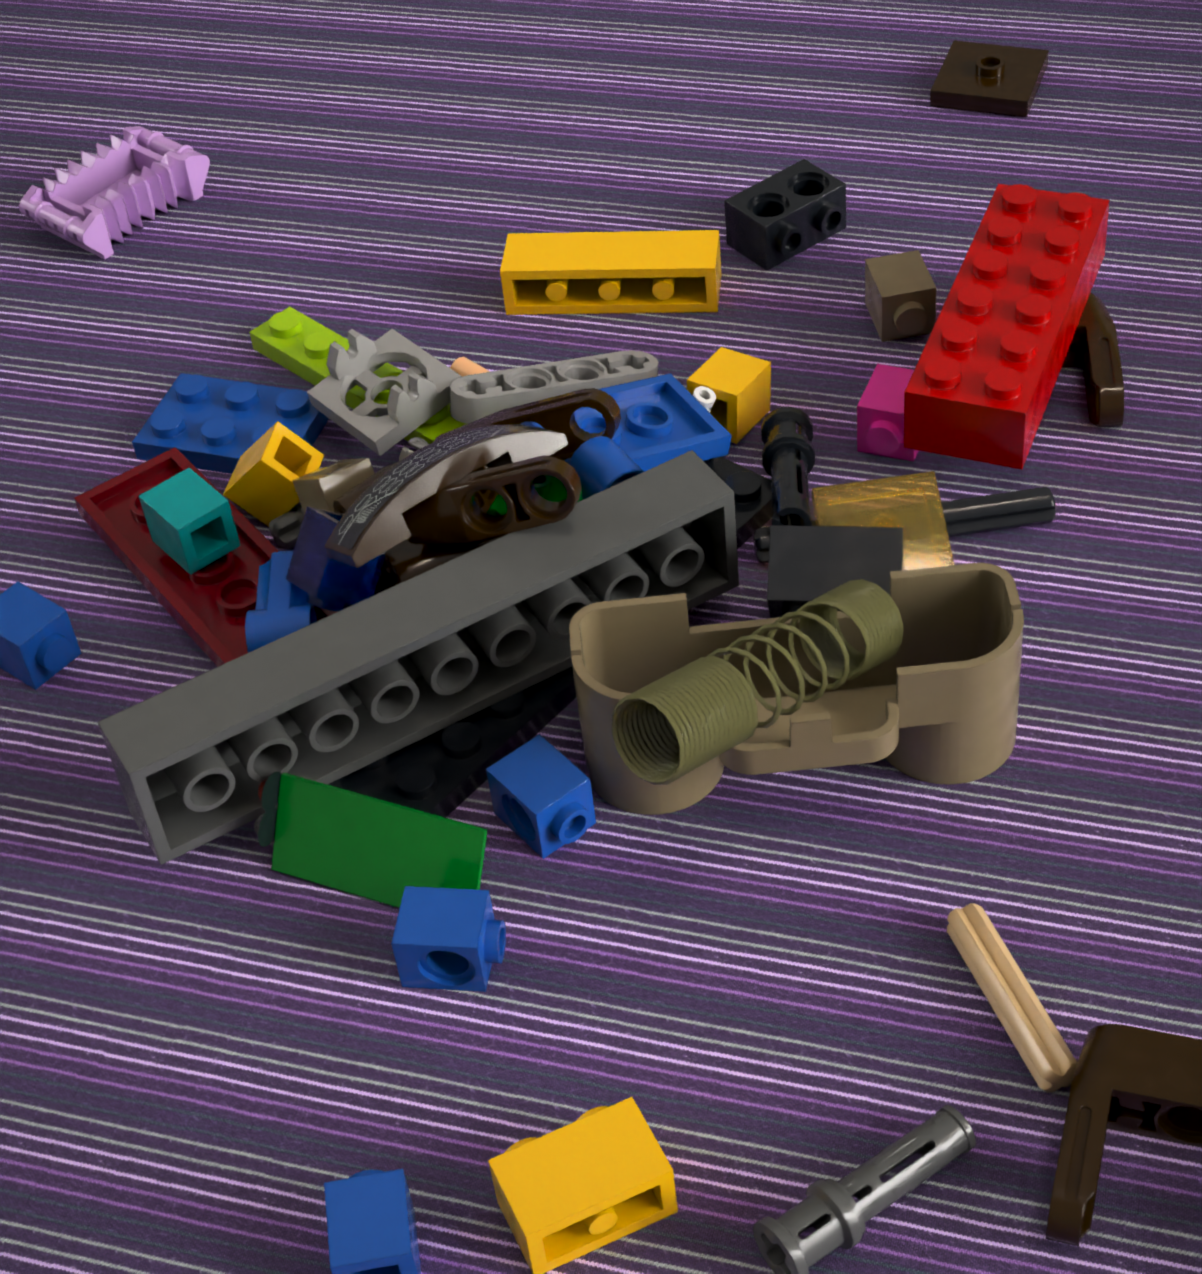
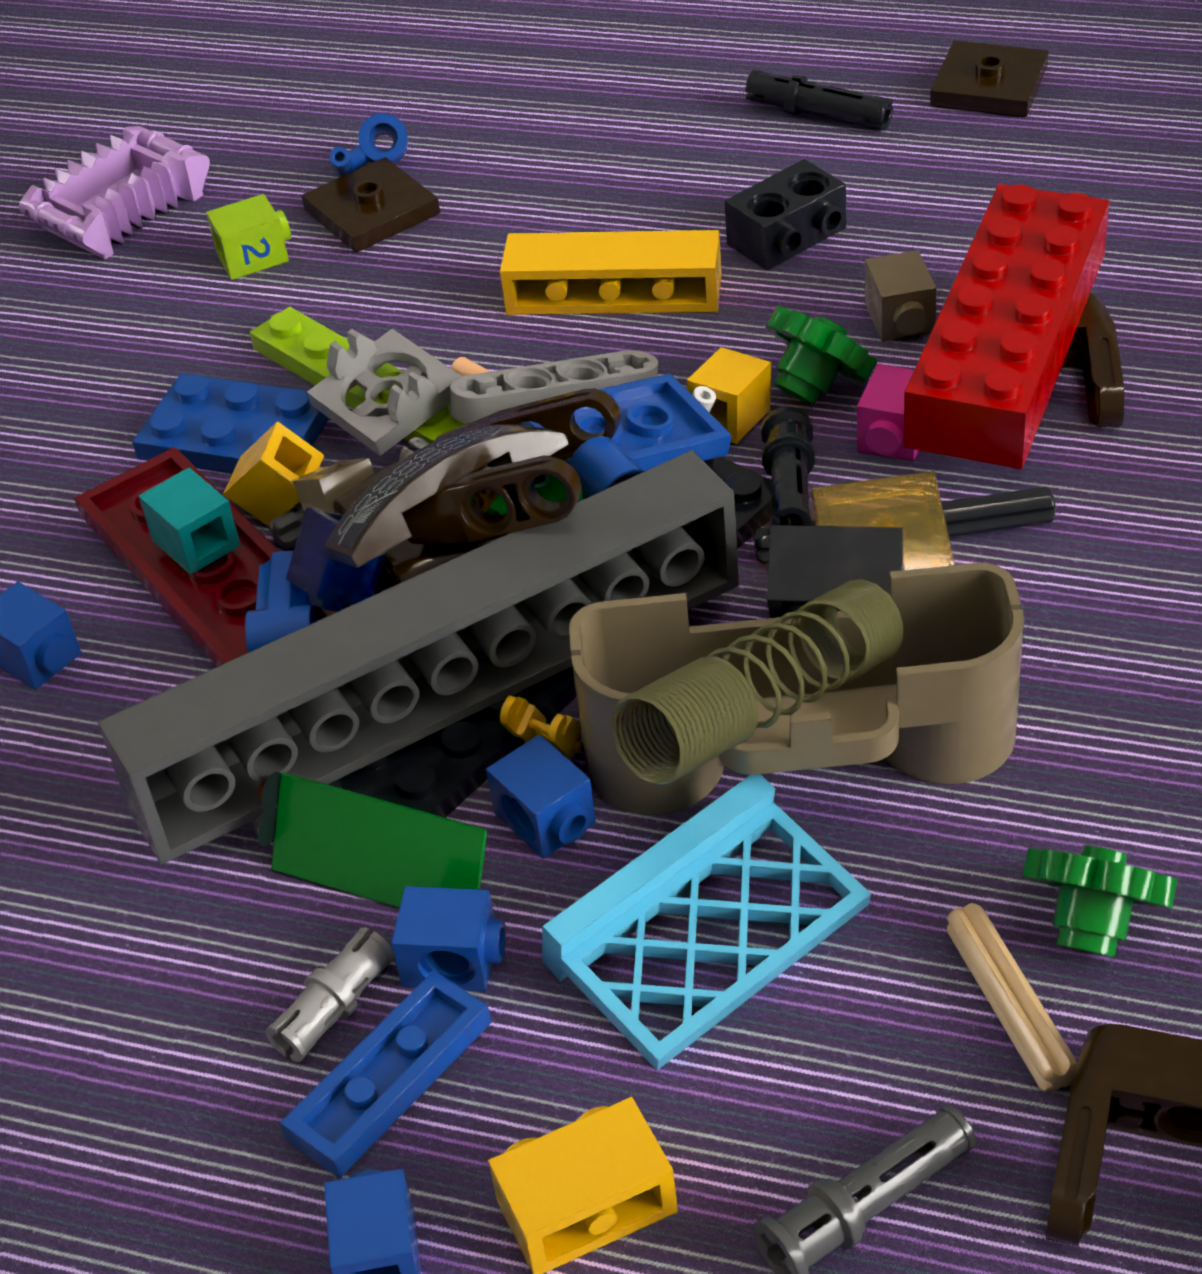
none -> lime brick [206,194,292,280]
none -> light grey pin [265,927,395,1062]
none -> blue plate [280,970,492,1179]
none -> dark brown plate [301,157,440,253]
none -> blue plate [330,113,408,177]
none -> yellow piece [500,695,582,760]
none -> medium azure fence [542,774,871,1070]
none -> black pin [745,69,893,131]
none -> green plant [765,305,878,406]
none -> green plant [1022,845,1178,958]

